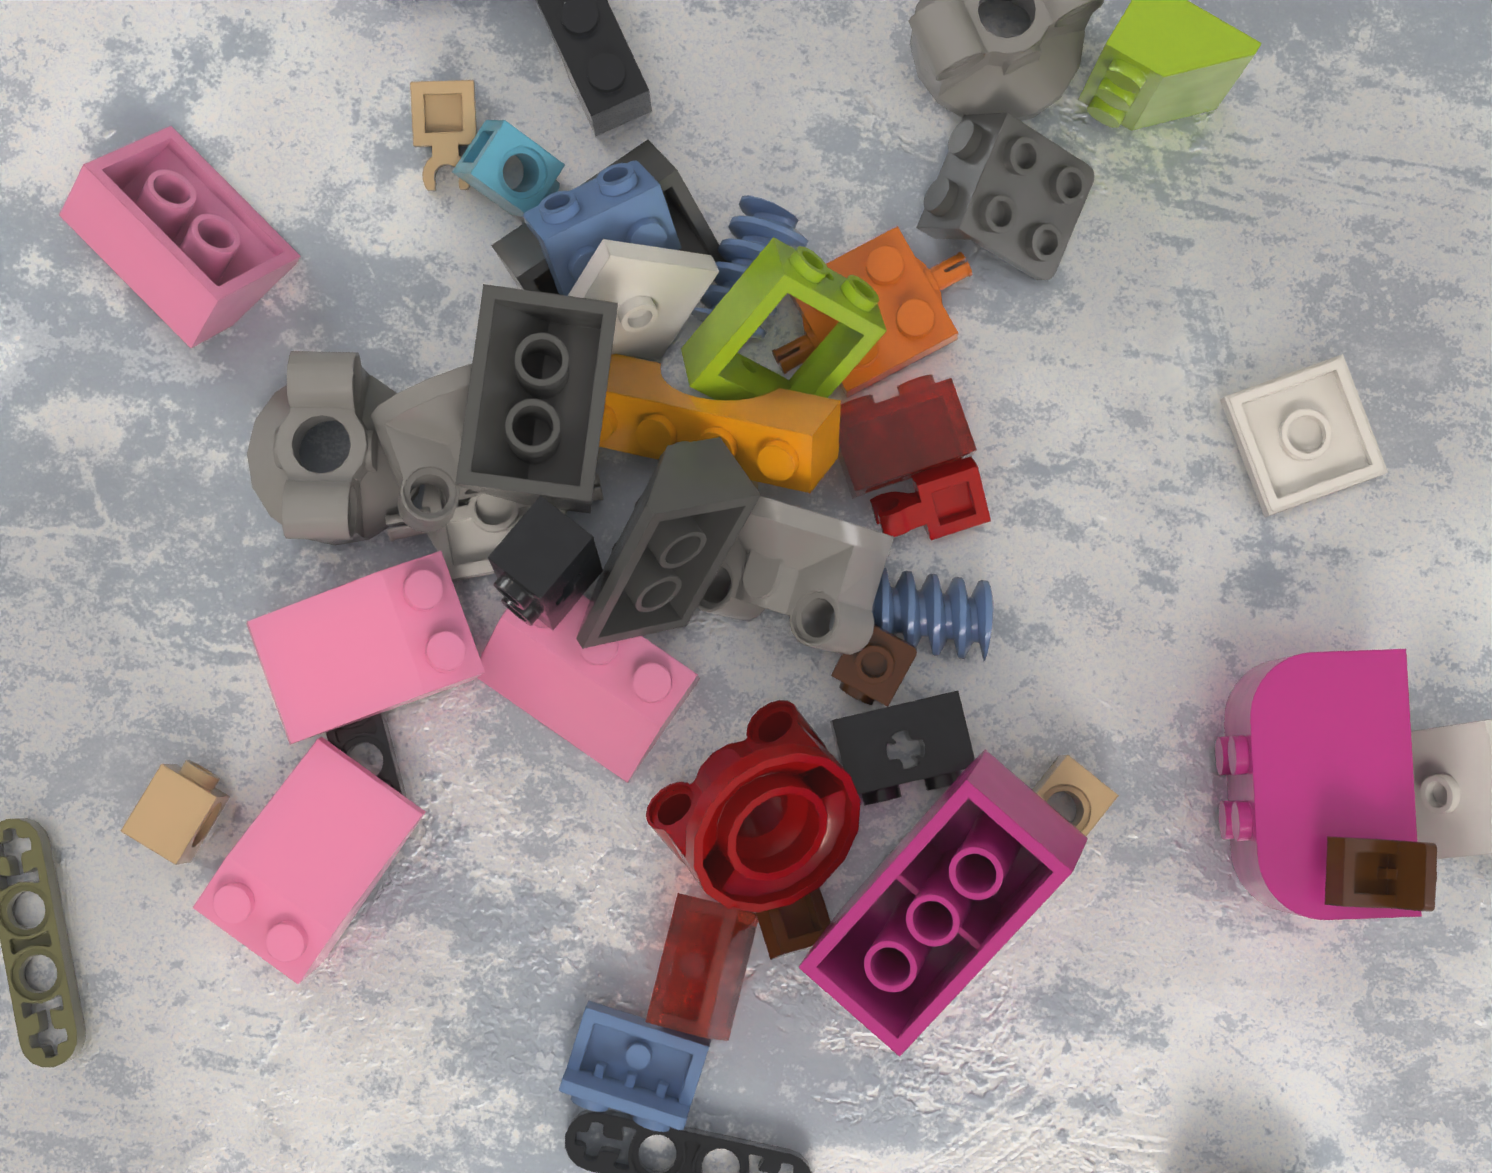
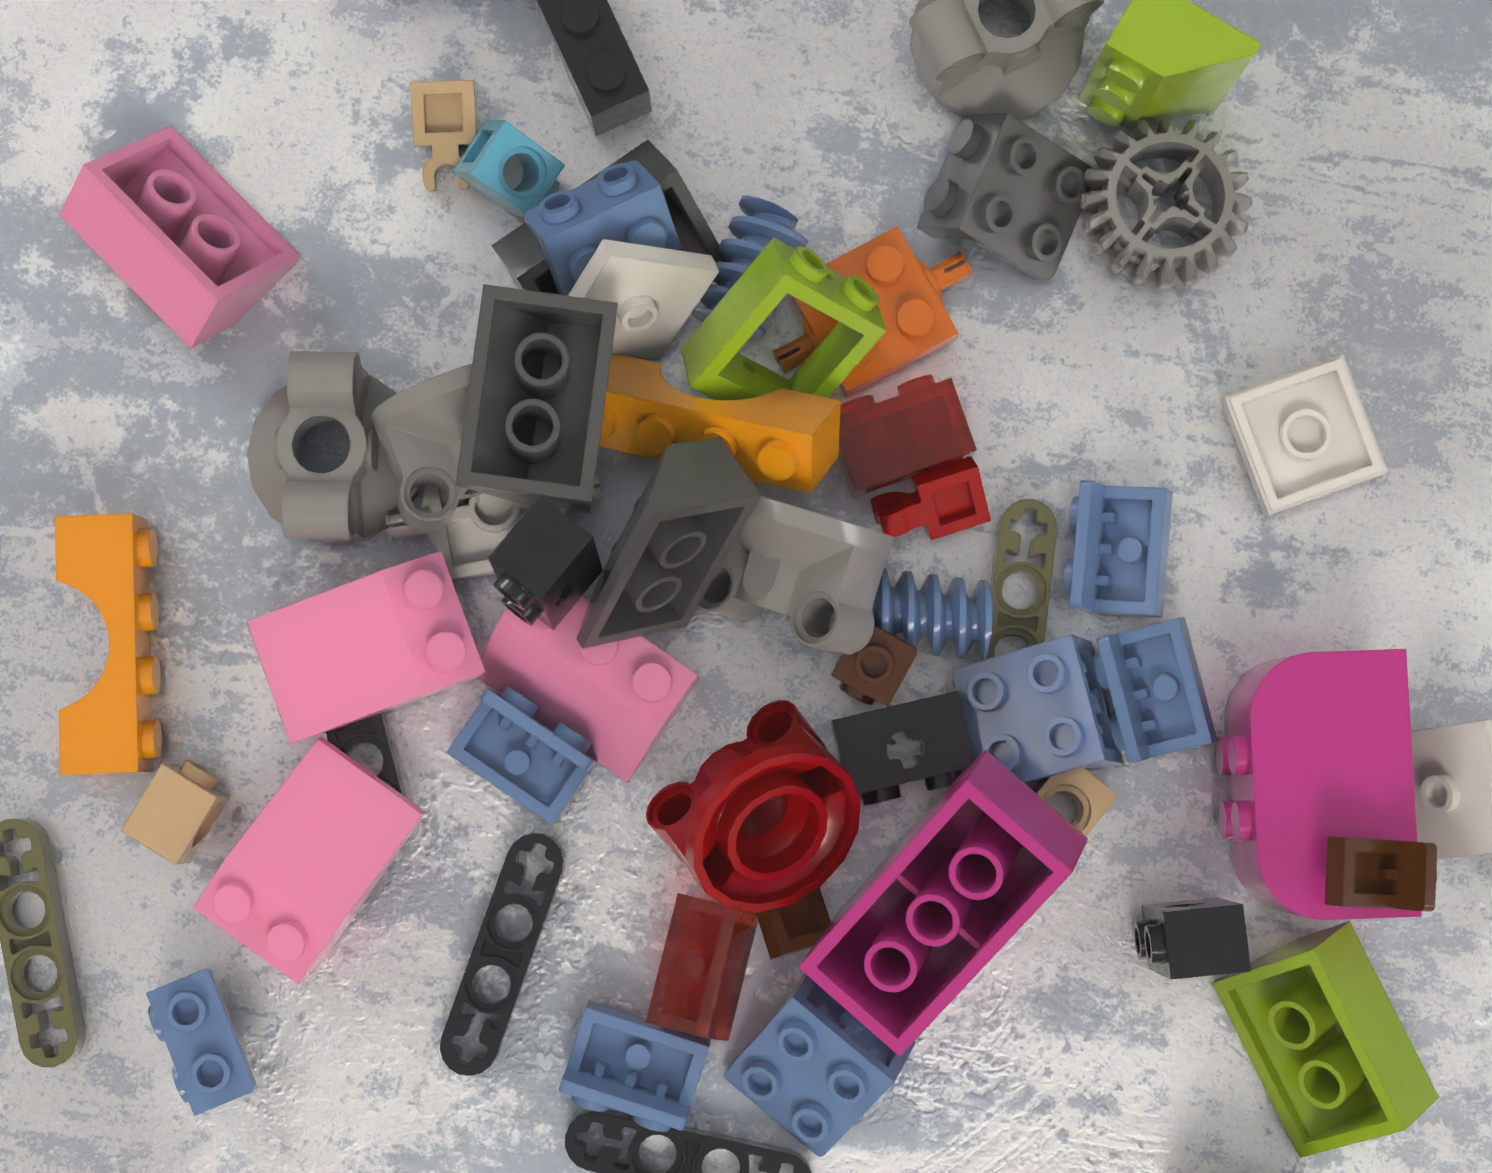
none -> light orange arch [55,513,163,775]
none -> medium blue bracket [146,968,256,1116]
none -> black beam [440,833,566,1076]
none -> medium blue bracket [446,685,597,825]
none -> medium blue bracket [724,973,916,1157]
none -> medium blue bracket [952,634,1124,784]
none -> olive beam [981,499,1057,661]
none -> medium blue bracket [1063,480,1173,618]
none -> light grey gear [1079,115,1252,288]
none -> medium blue bracket [1093,617,1218,764]
none -> black brick [1134,898,1251,980]
none -> lime slope [1212,921,1439,1158]

